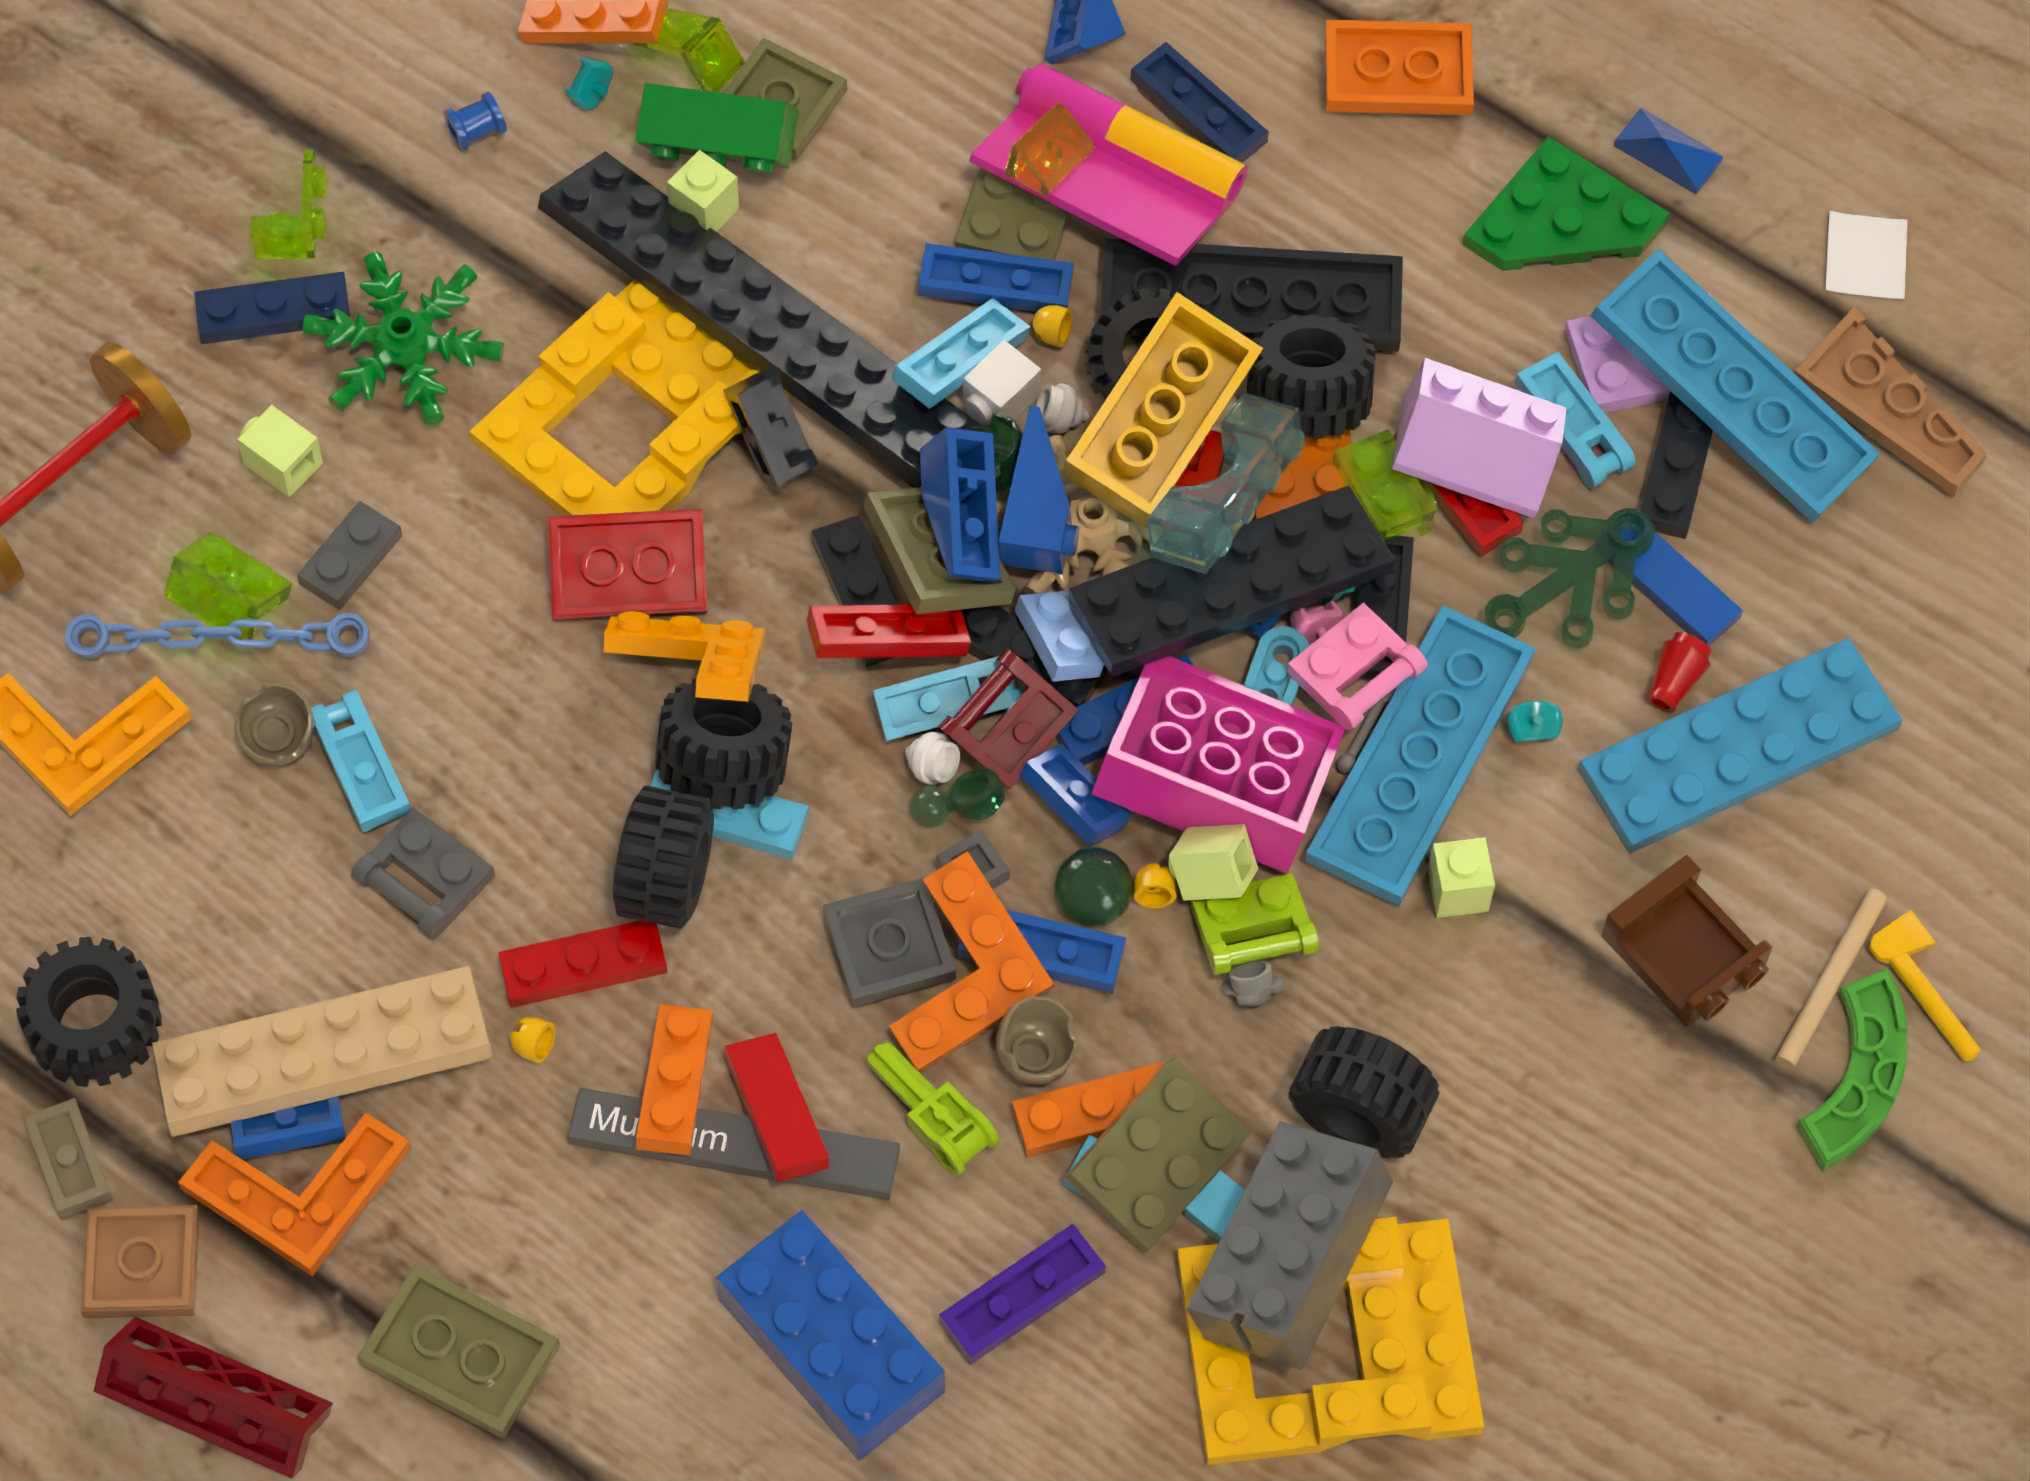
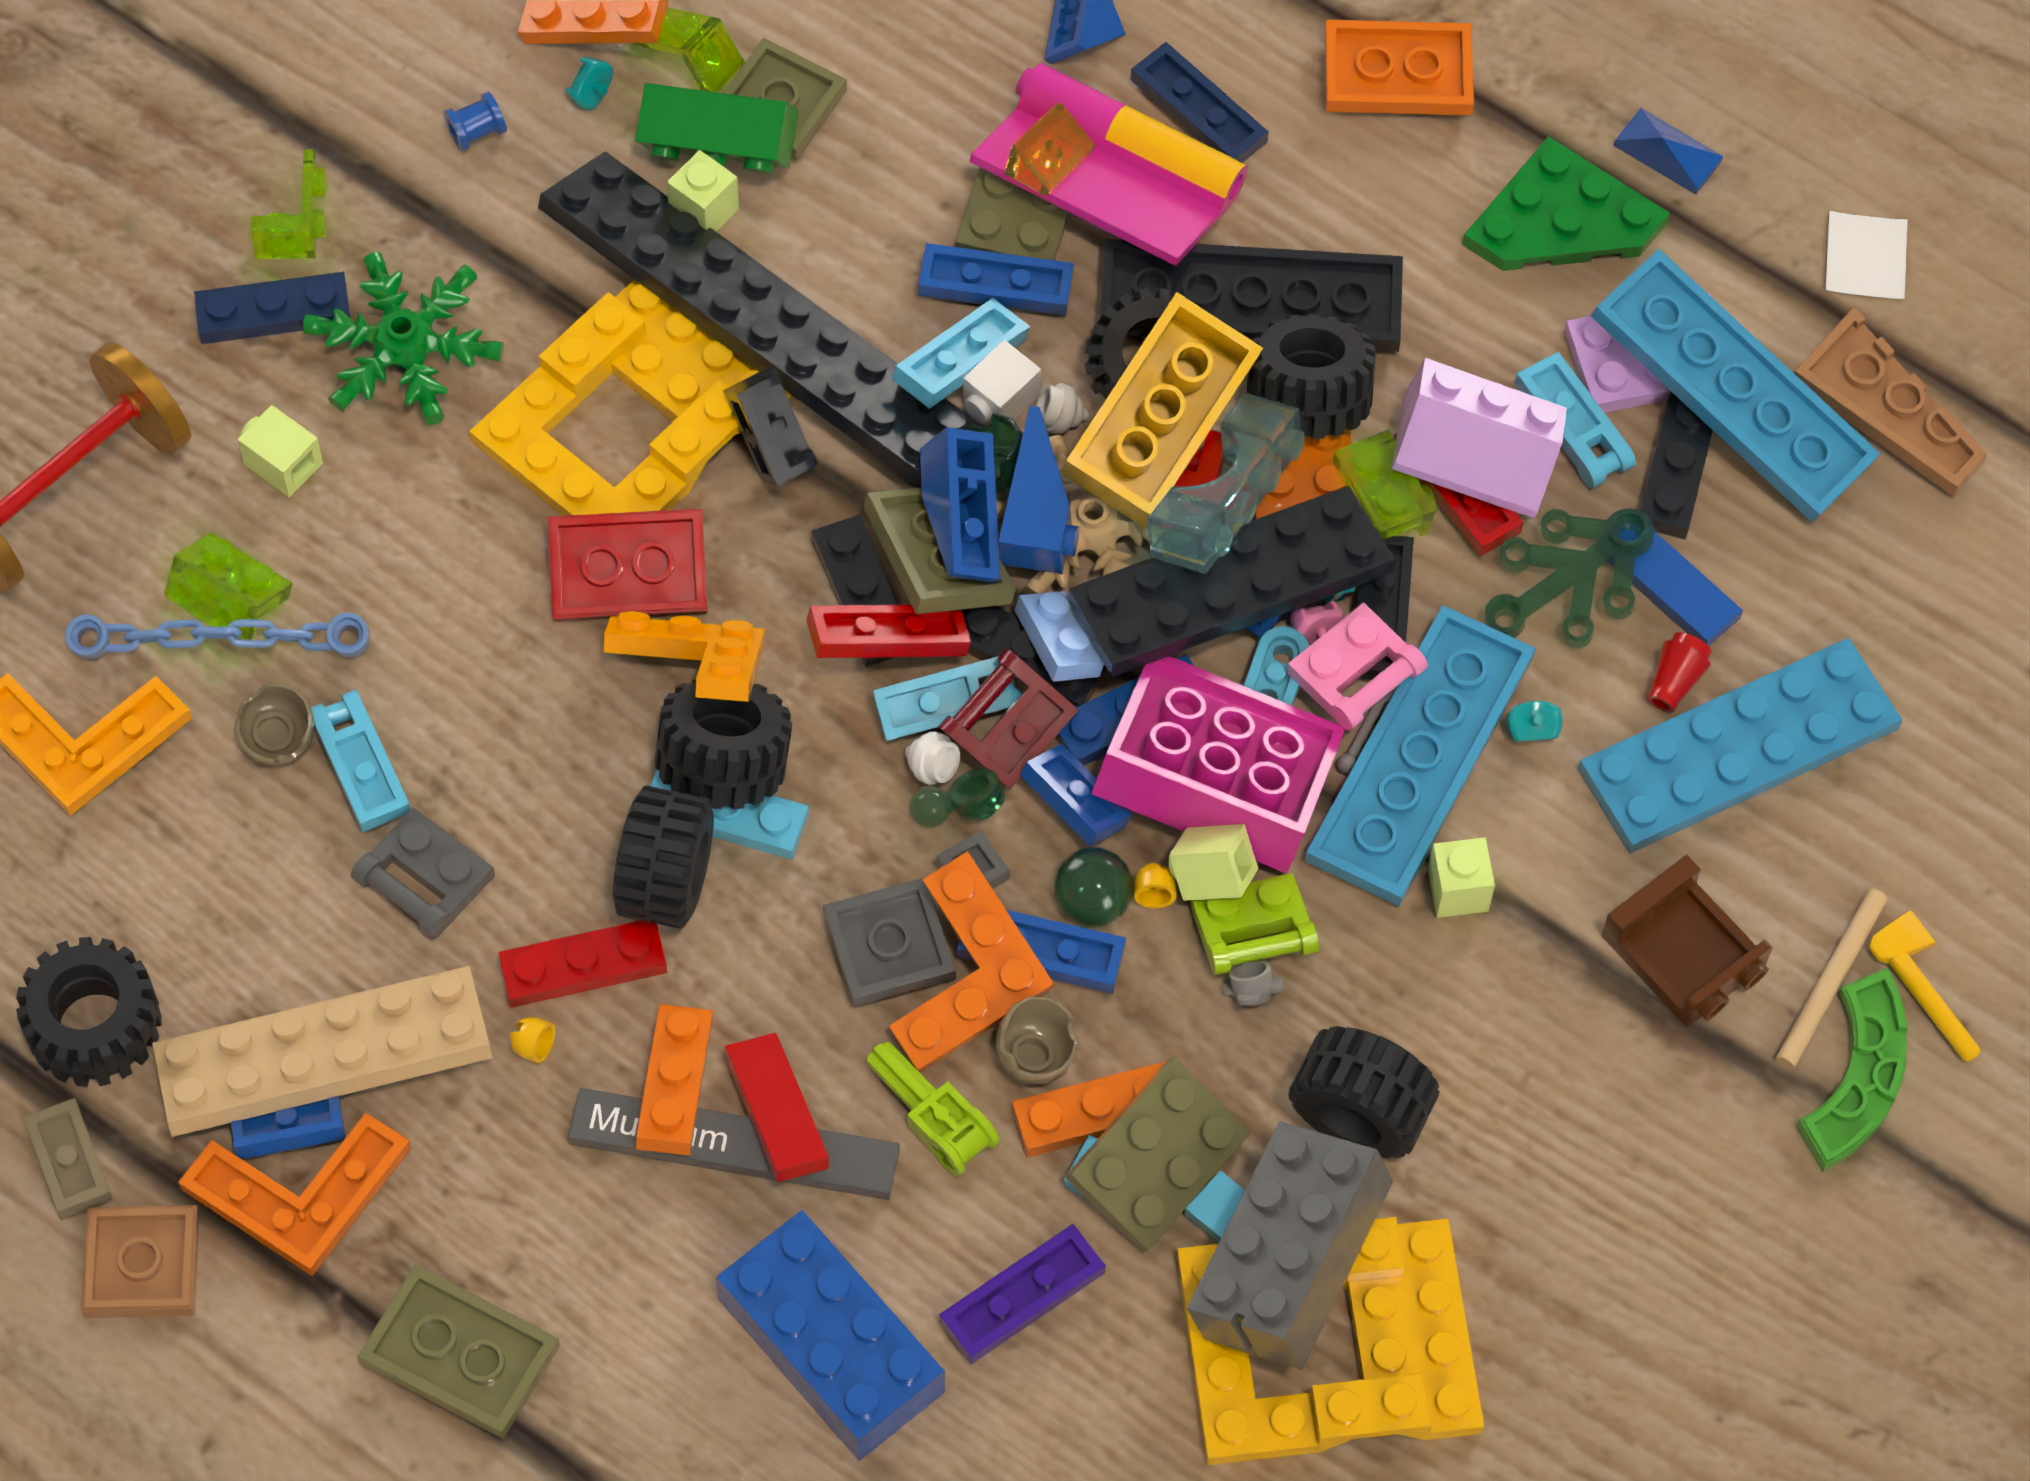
dark red fence [93,1317,333,1479] -> none
dark grey plate [297,501,402,610] -> none
yellow hinge [1032,305,1073,348] -> none

